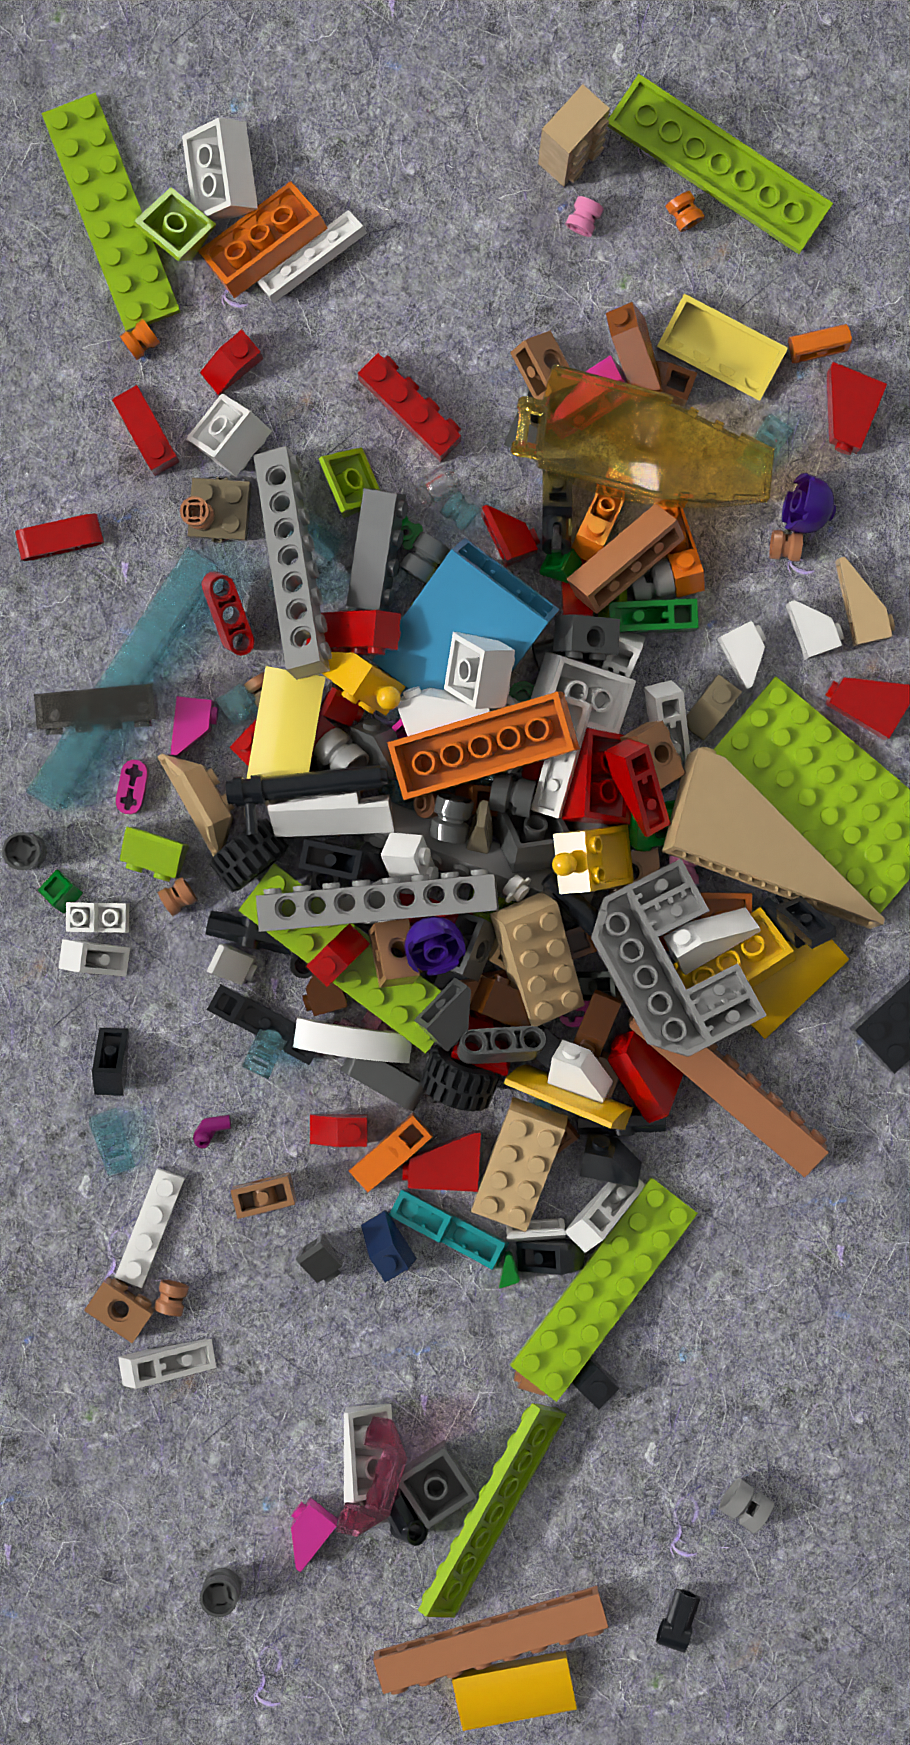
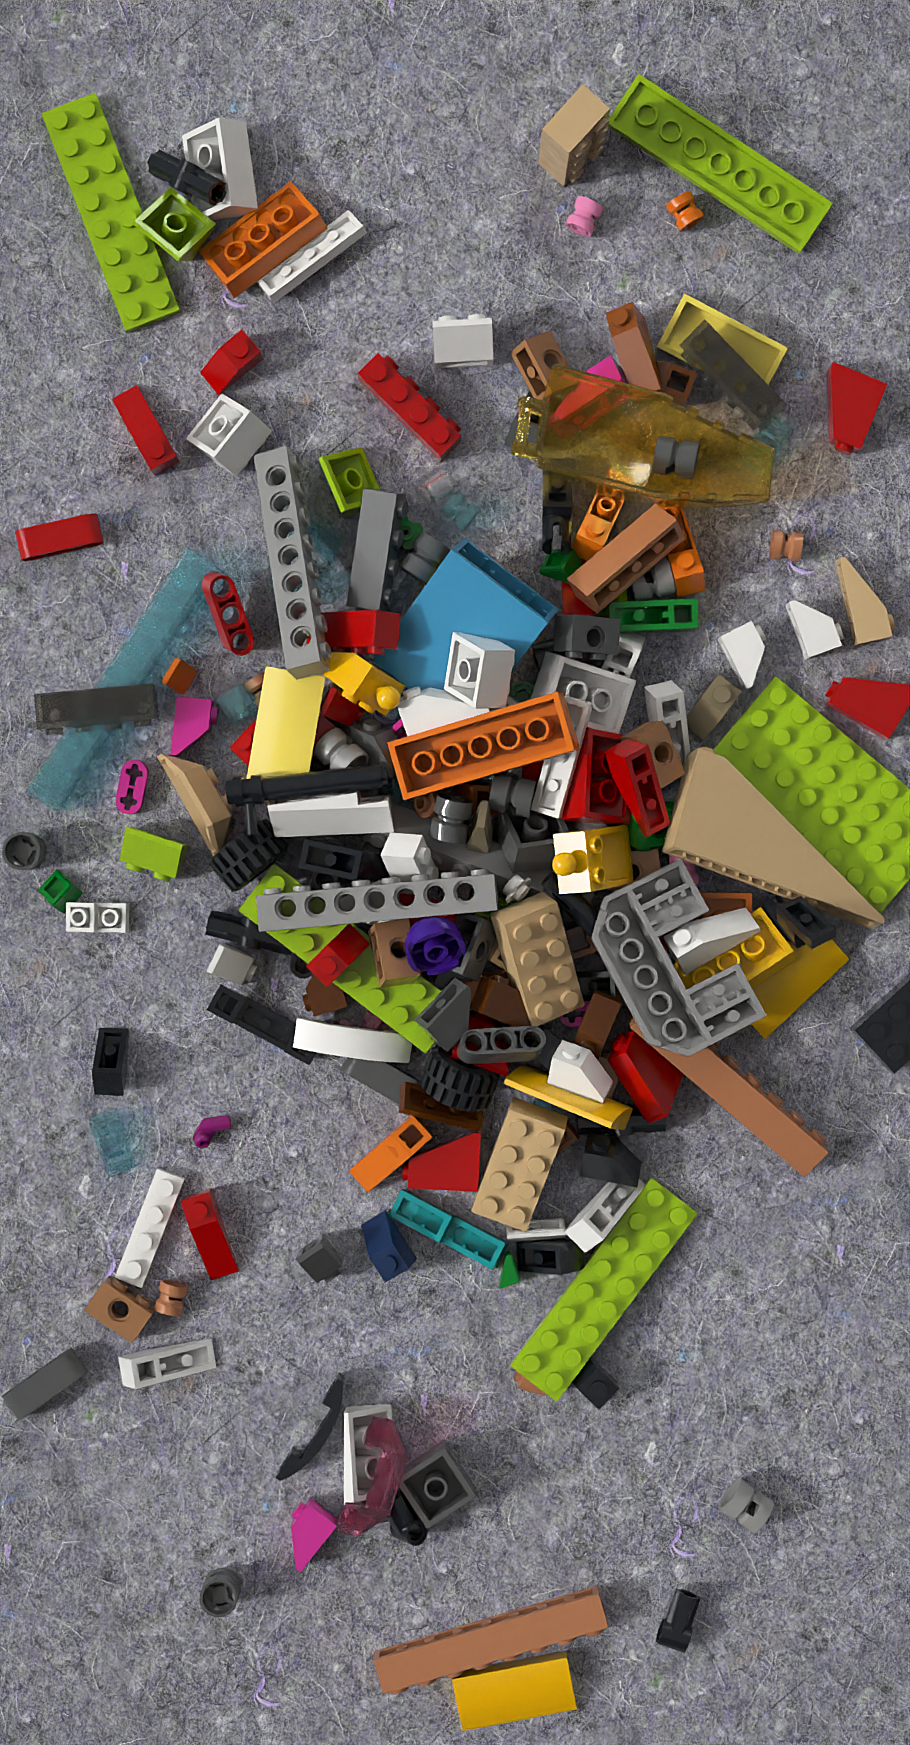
white slope [59,939,130,976] -> none
orange wheel [119,319,160,360] -> none
nougat wheel [157,877,198,916] -> none
nougat wheel [180,496,215,530] -> none
dark tan plate [187,477,252,543] -> none
medium nougat brick [230,1172,297,1219] -> none
clear light blue brick [242,1029,287,1079] -> none
red slope [310,1114,368,1147] -> none
lime plate [418,1403,567,1618] -> none
red slope [481,505,540,568] -> none
dark purple cylinder [781,473,836,534] -> none
orange brick [788,324,852,364] -> none
none -> dark grey beam [2,1348,88,1421]
none -> black piece [147,150,227,206]
none -> orange slope [162,658,197,695]
none -> red slope [180,1188,239,1280]
none -> black slope [276,1373,344,1481]
none -> reddish brown plate [399,1081,483,1131]
none -> white slope [432,314,493,369]
none -> dark grey wheel [652,435,700,480]
none -> clear smoke brick [679,319,788,431]

